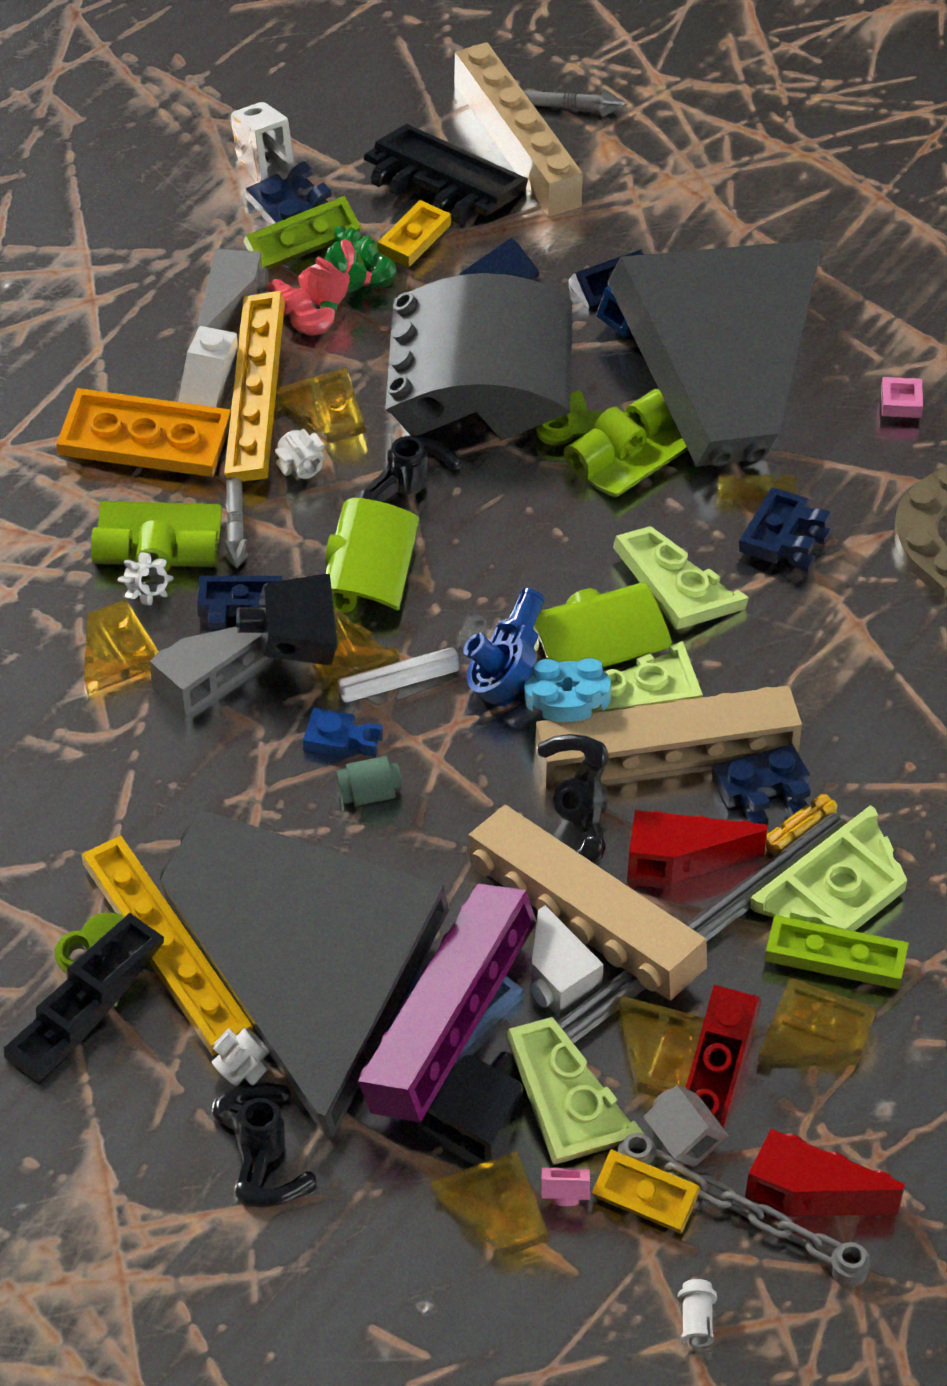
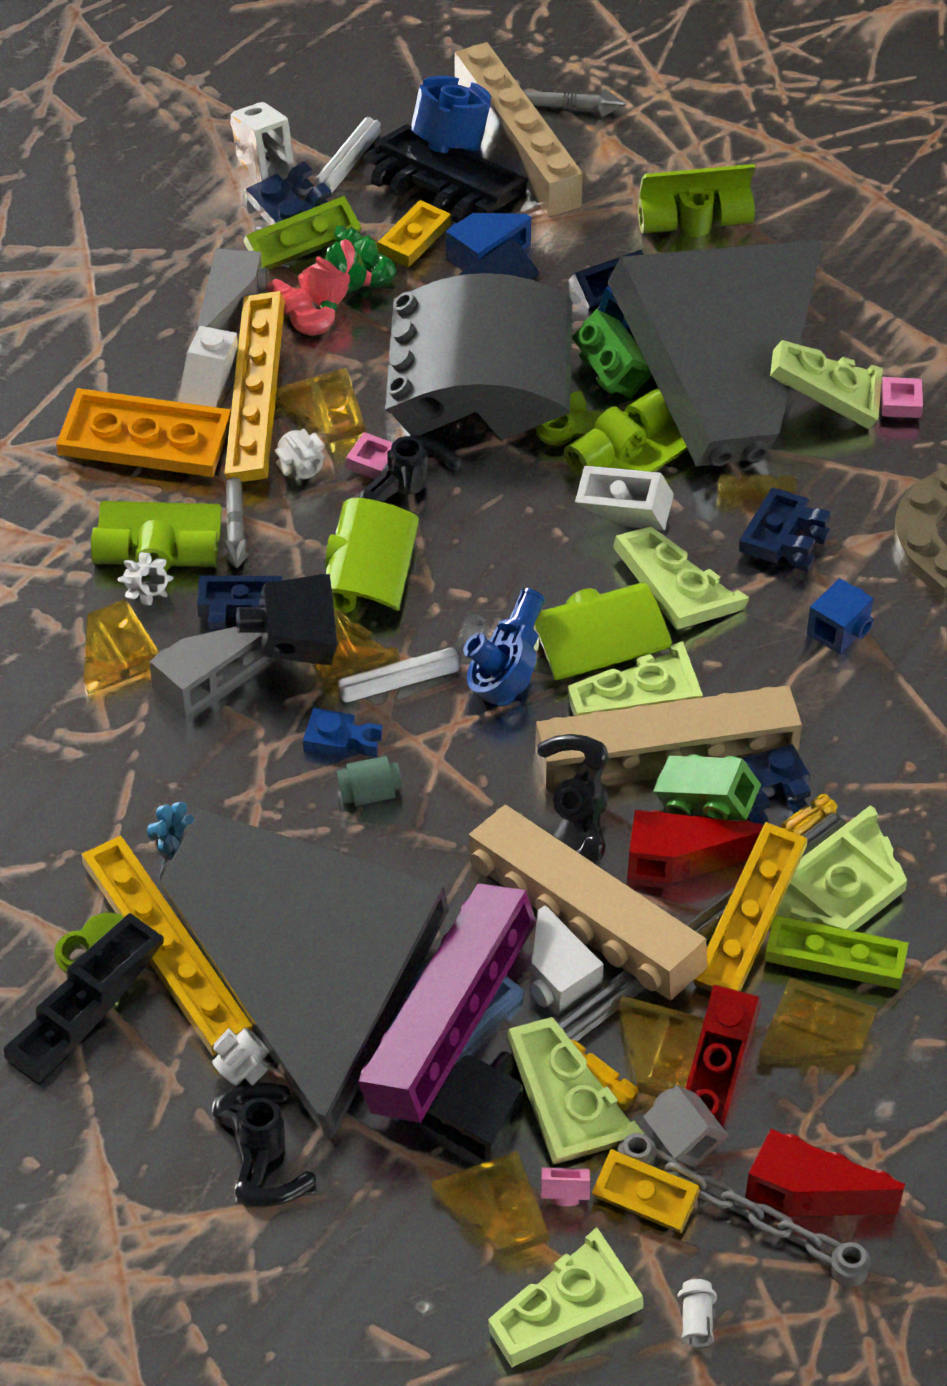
medium azure plate [525,658,611,722] -> none
none -> dark azure plant [147,801,195,859]
none -> white axle [315,117,381,193]
none -> bright pink plate [346,432,393,479]
none -> blue brick [411,76,491,153]
none -> blue slope [446,213,532,271]
none -> yellowish green wing [488,1227,644,1367]
none -> yellow axle [570,1039,639,1111]
none -> bright green brick [572,309,652,398]
none -> white slope [575,466,674,531]
none -> lime panel [638,164,756,237]
none -> bright green brick [653,754,761,821]
none -> yellow plate [693,822,807,992]
none -> yellowish green wing [770,340,883,429]
none -> blue brick [806,578,874,655]

